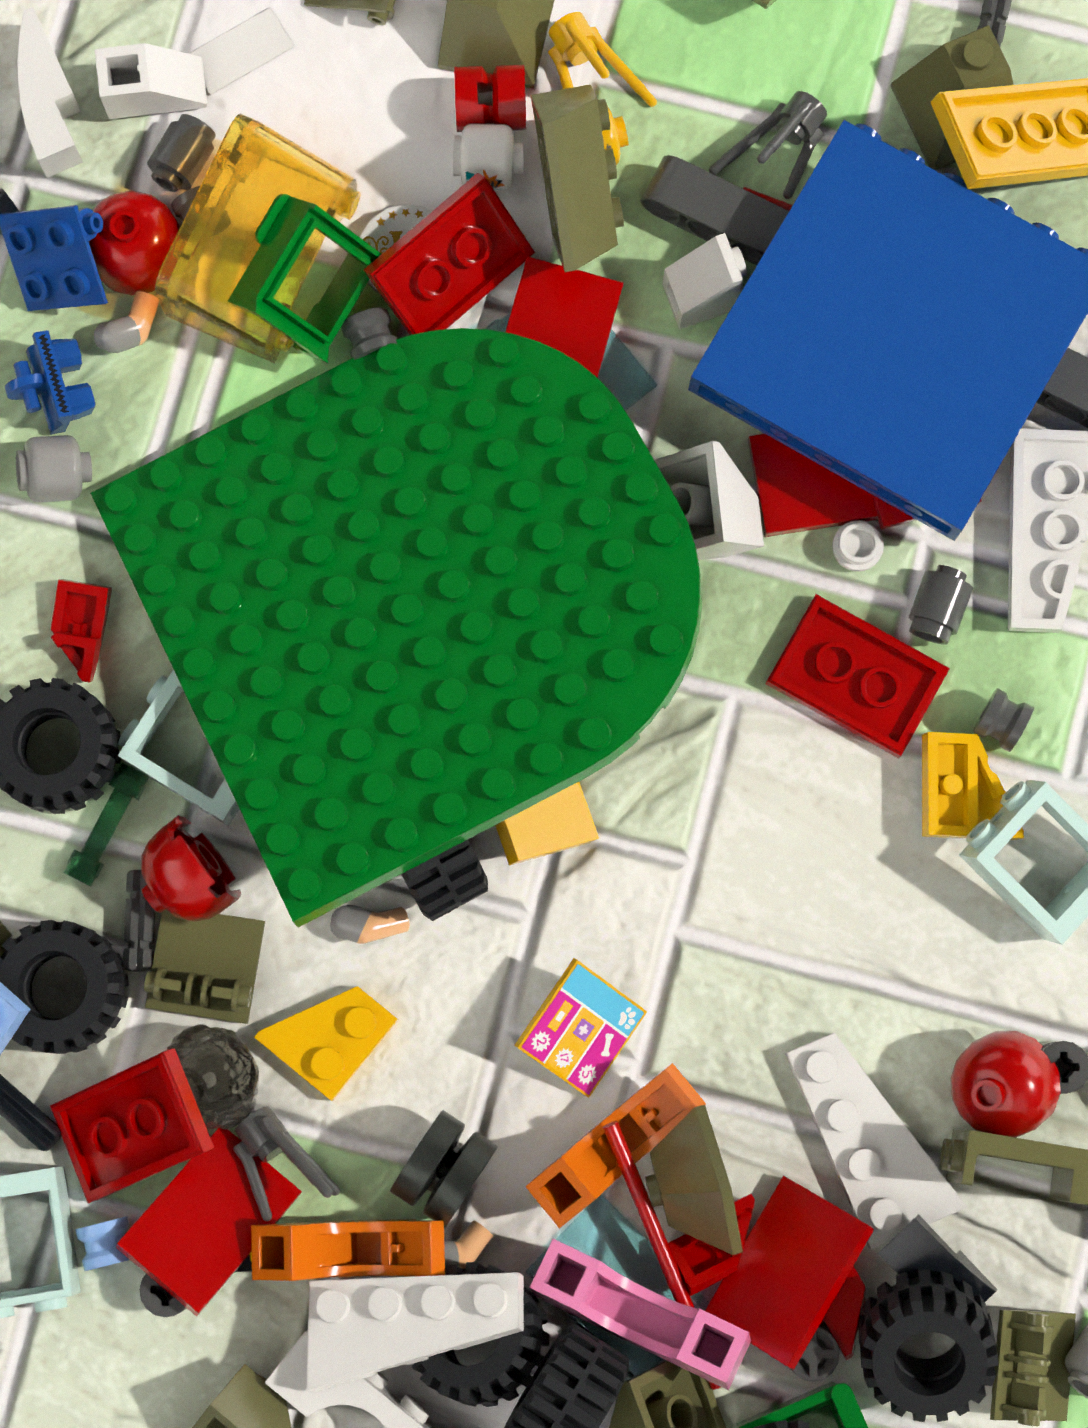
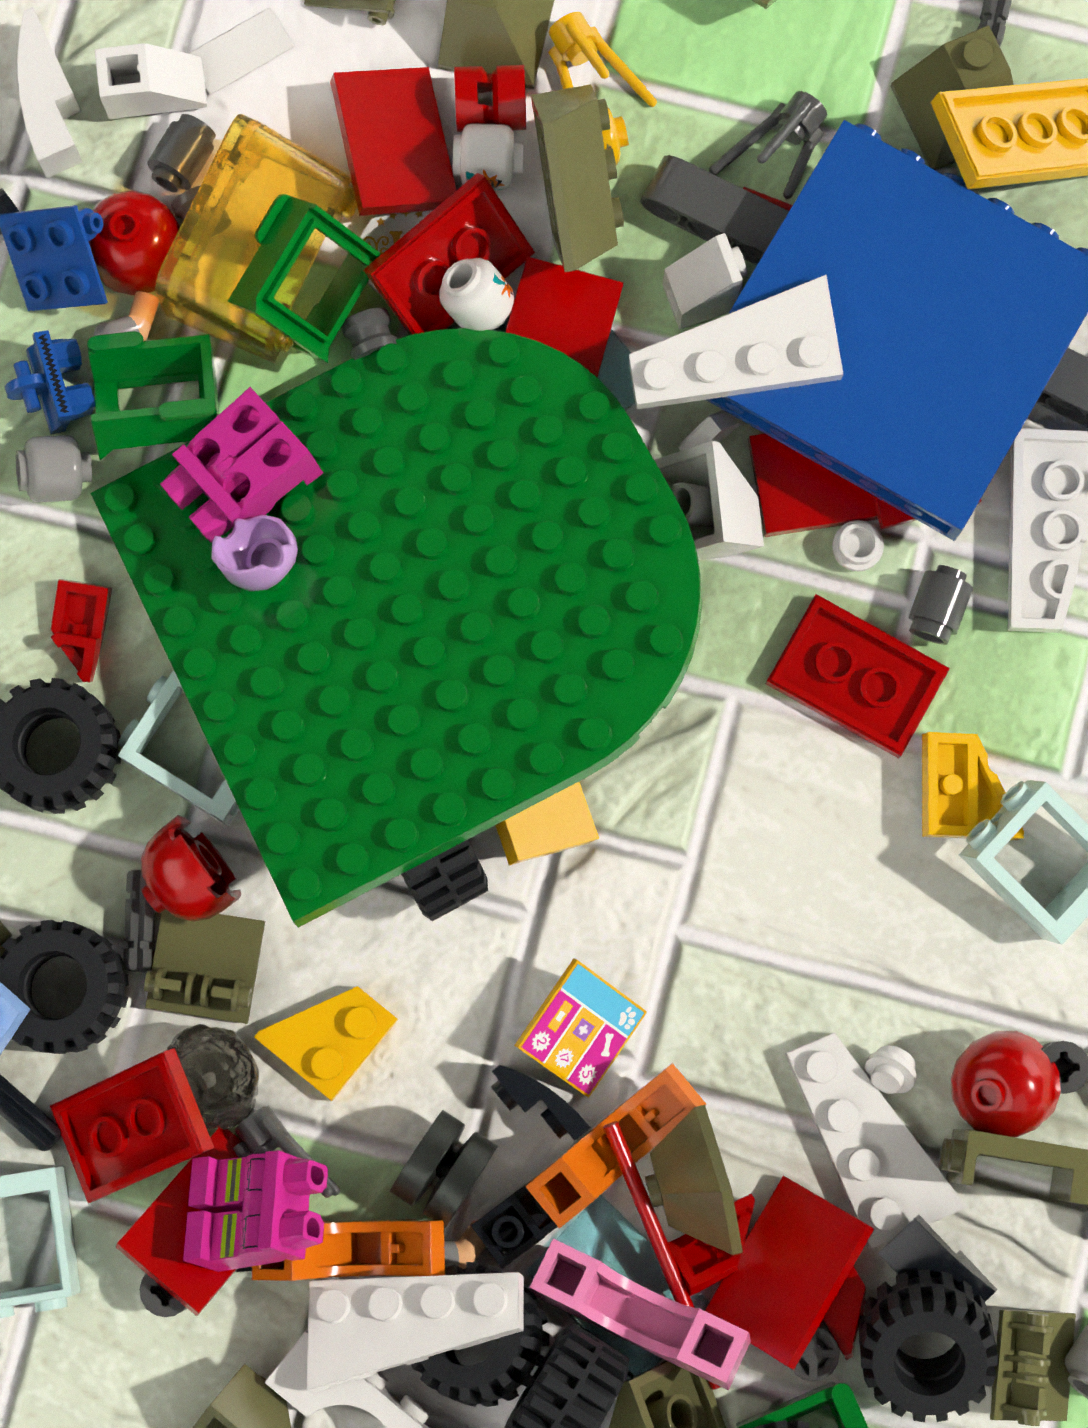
clear green bar [63,763,149,887] -> none
light blue wheel [75,1216,130,1271] -> none
arm [330,905,410,944] -> none
dark grey wheel [973,688,1034,752] -> none
none -> green piece [87,331,219,460]
none -> dark pink hips [160,387,323,543]
none -> dark pink hips [183,1150,328,1272]
none -> lavender hair [211,515,298,591]
none -> red tile [330,67,457,216]
none -> white head [439,258,514,331]
none -> black slope [471,1174,558,1269]
none -> black slope [491,1065,591,1141]
none -> white wing [628,275,843,410]
none -> white tile [678,410,743,451]
none -> white plate [864,1045,917,1094]

